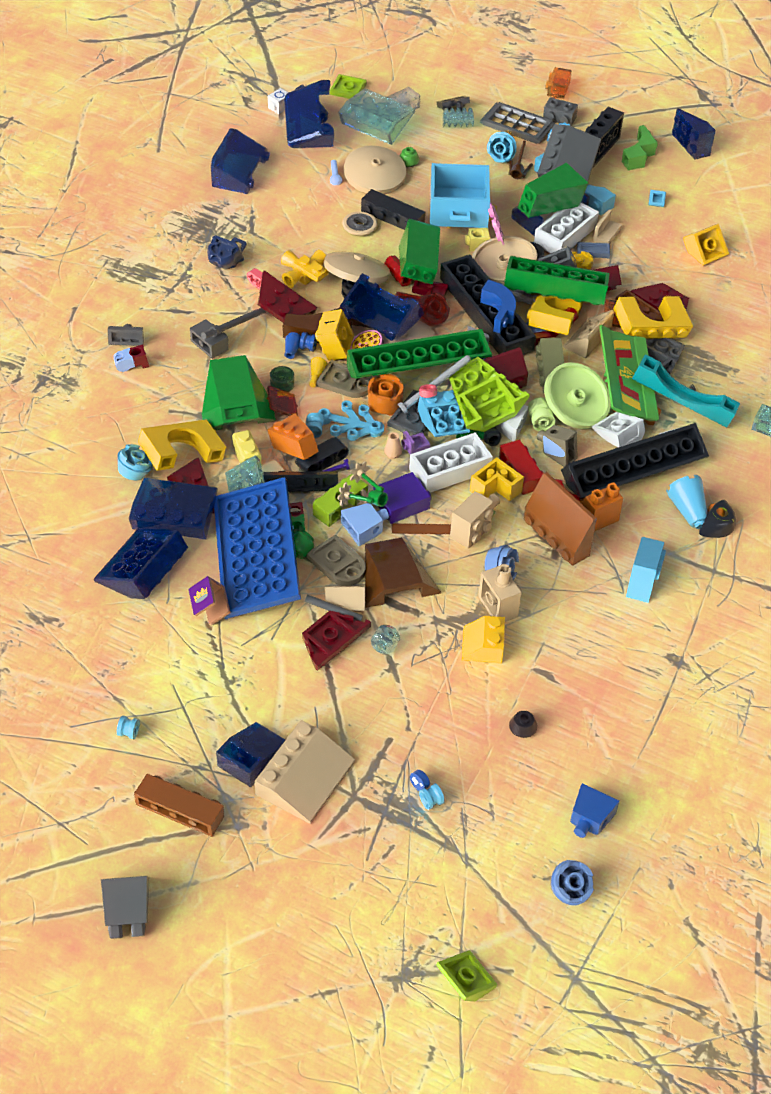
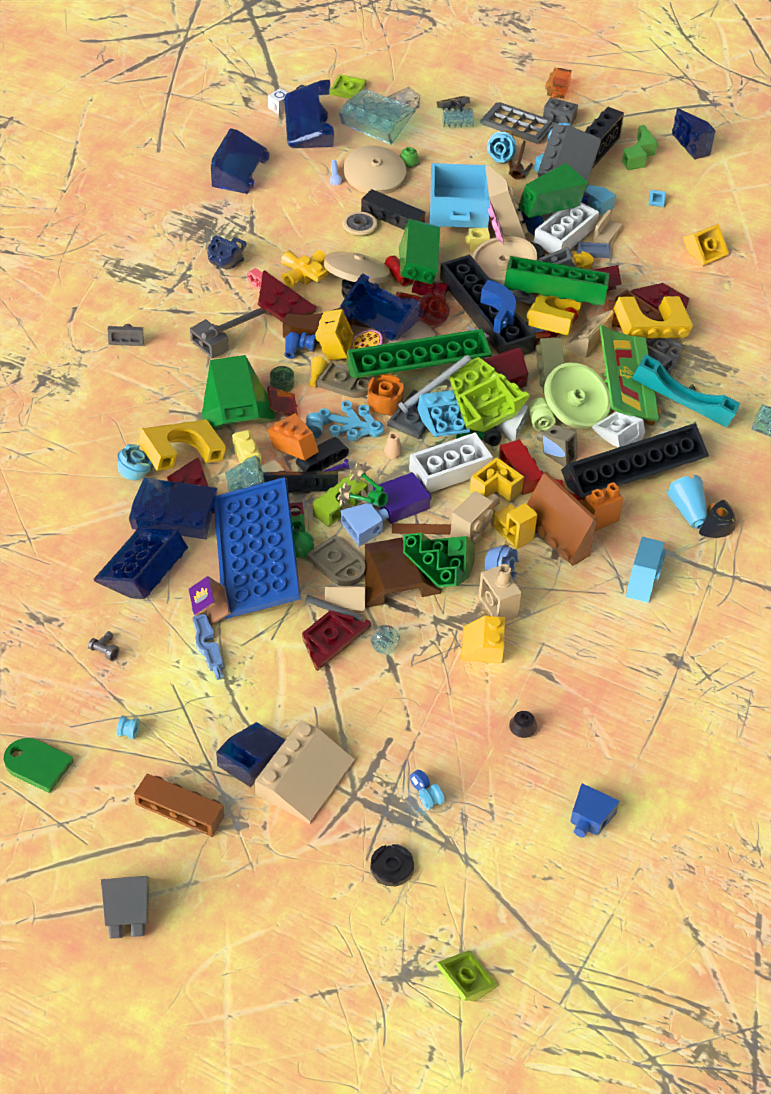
leg [113,344,149,372] -> none
medium lavender bracket [401,431,430,454] -> none
coral tile [419,384,437,398] -> none
medium blue cone [551,860,594,905] -> none
none -> green tile [4,738,74,793]
none -> dark grey piece [88,631,119,661]
none -> medium blue piece [192,609,224,680]
none -> black tile [370,844,414,887]
none -> green brick [403,533,475,588]
none -> tan slope [485,165,528,240]
none -> yellow brick [492,503,537,549]

